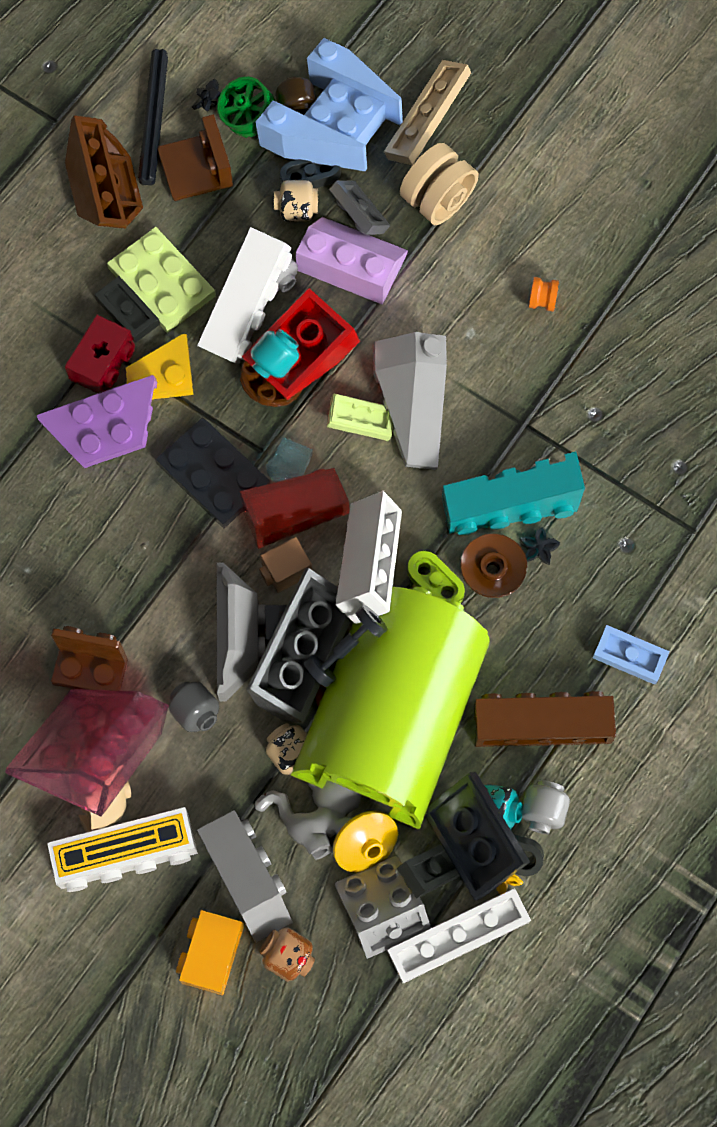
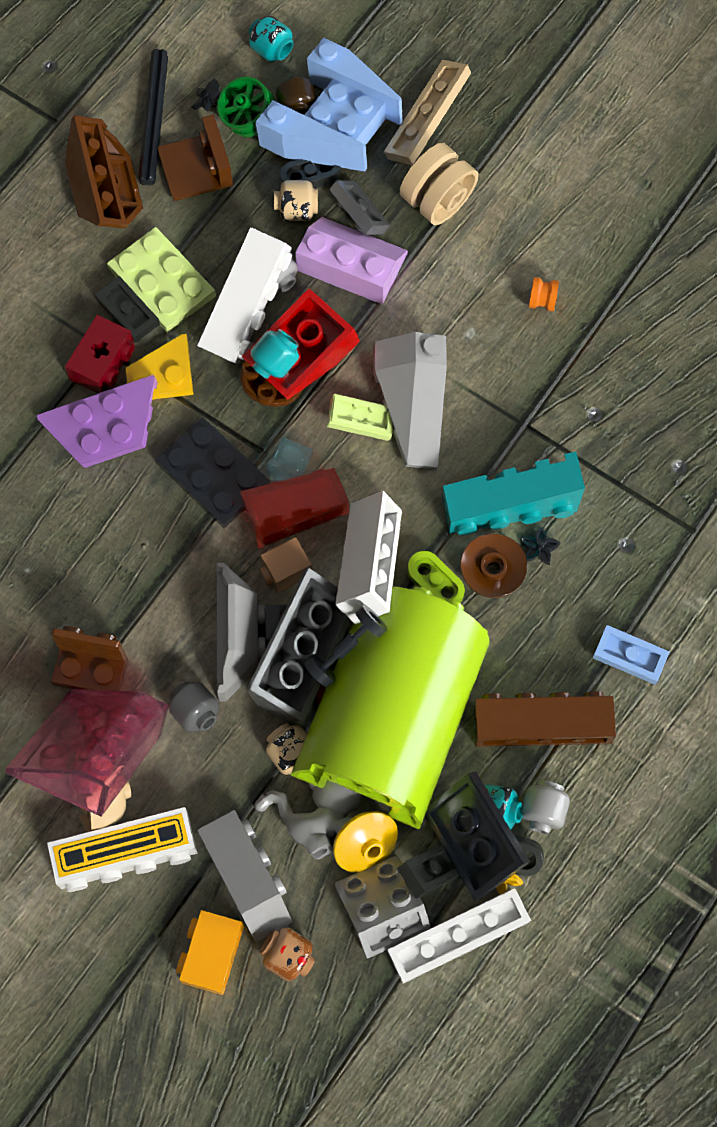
none -> teal head [249,15,294,62]

